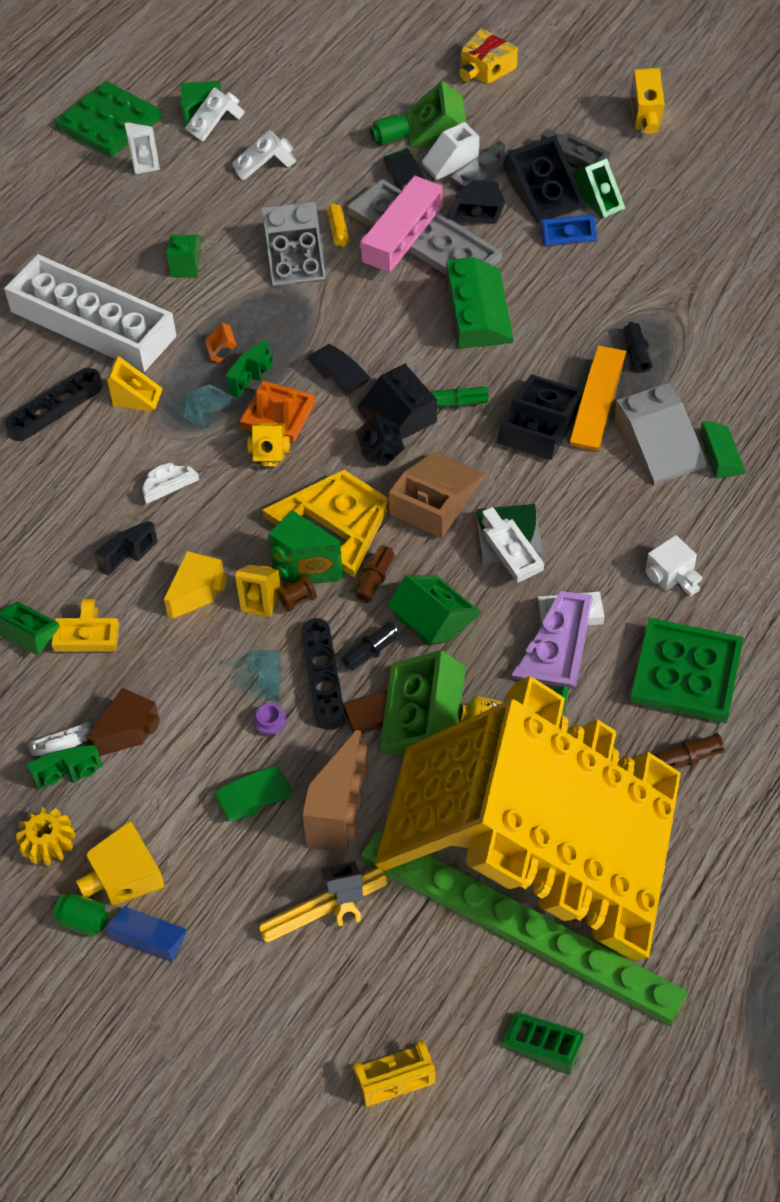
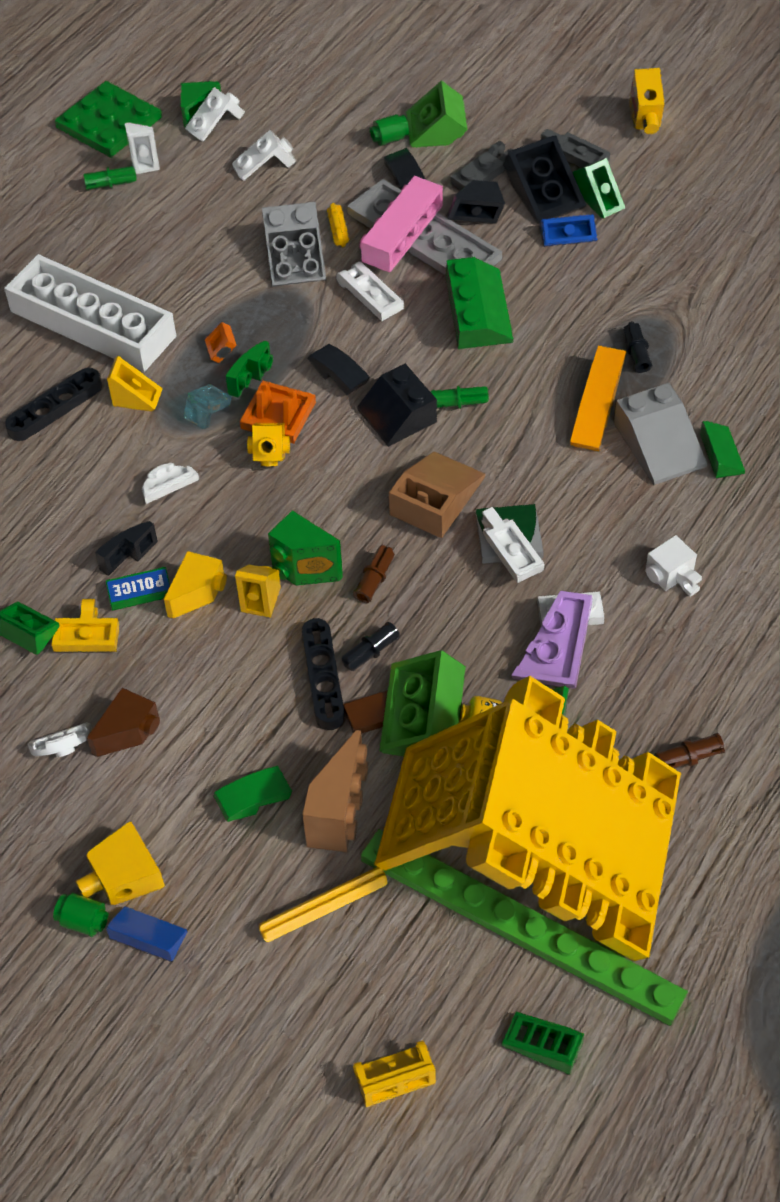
yellow gear [16,807,75,866] -> none
green slope [26,745,103,790] -> none
green slope [167,235,203,278] -> none
clear light blue bracket [247,649,282,701] -> none
medium lavender plate [253,703,286,735] -> none
yellow wing [262,469,389,578] -> none
reddish brown bush [276,574,317,612] -> none
black piece [321,861,364,926] -> none
black brick [355,414,405,466] -> none
green slope [387,575,481,644] -> none
white slope [422,122,479,180] -> none
yellow torso [459,28,518,84] -> none
black slope [497,374,584,460] -> none
green plate [630,618,744,723] -> none
none -> green axle [84,166,137,190]
none -> tile [106,567,170,611]
none -> white plate [336,261,404,321]

